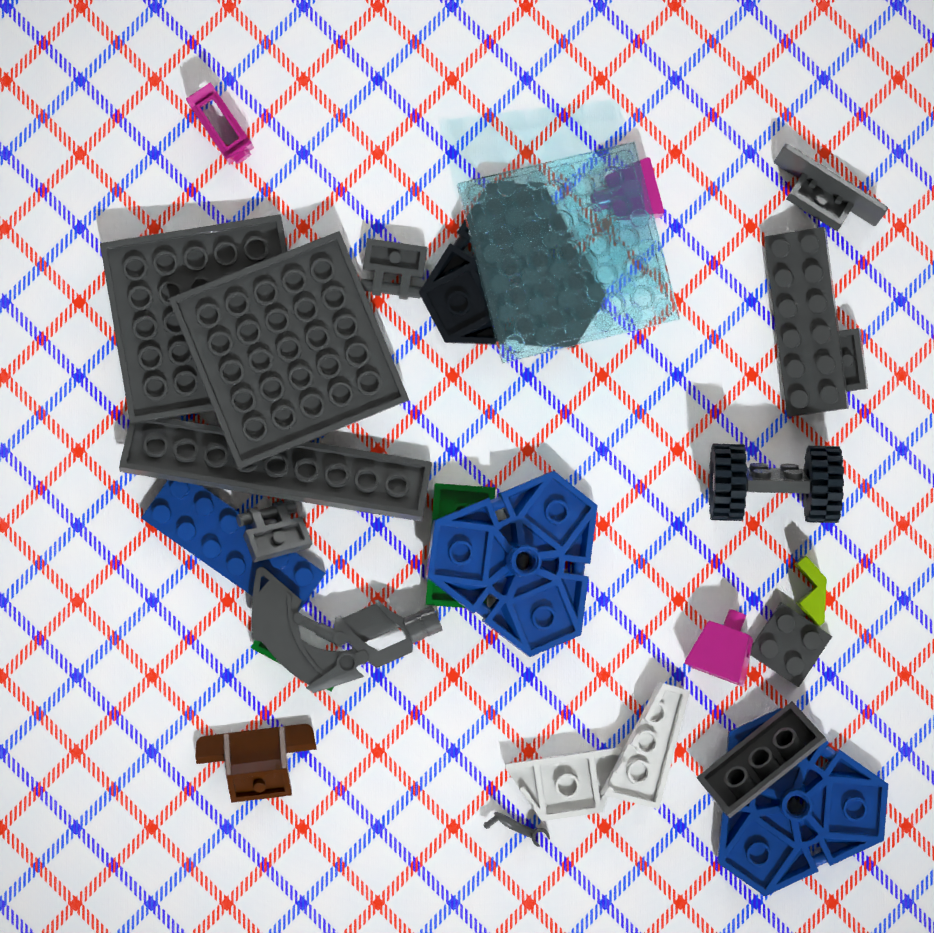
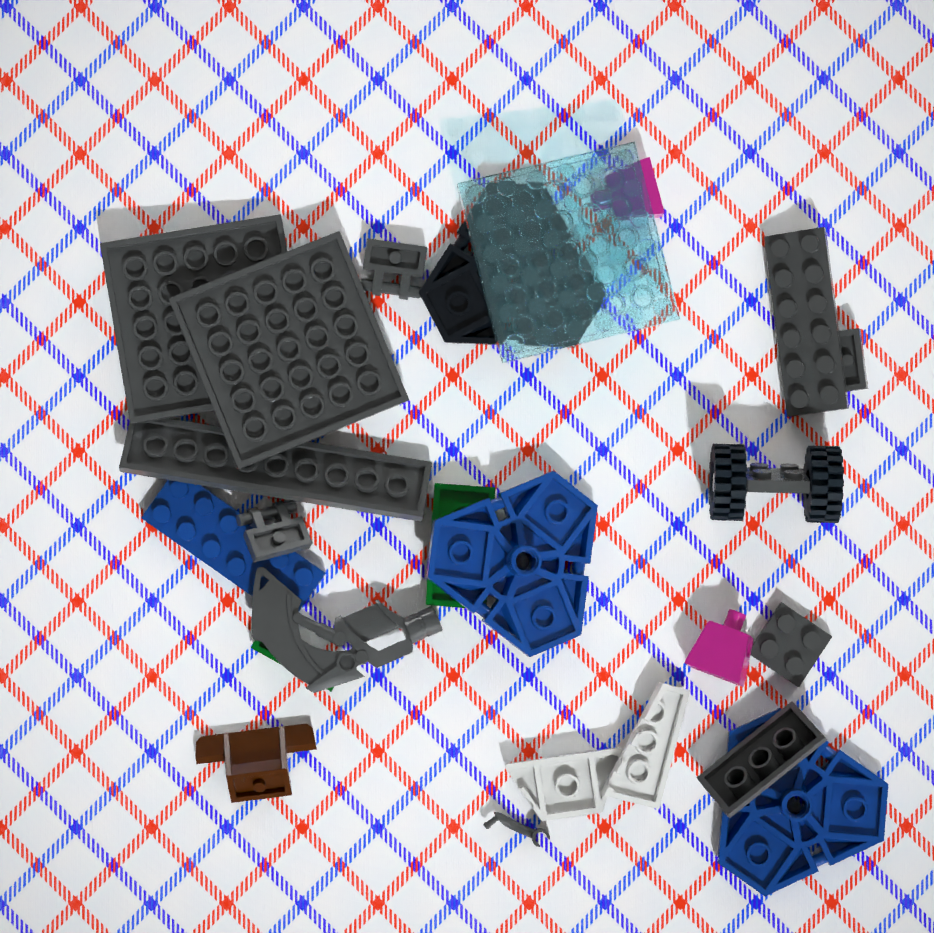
dark pink window [186,82,254,165] -> none
dark grey bracket [774,143,888,231] -> none
lime slope [793,556,827,626] -> none

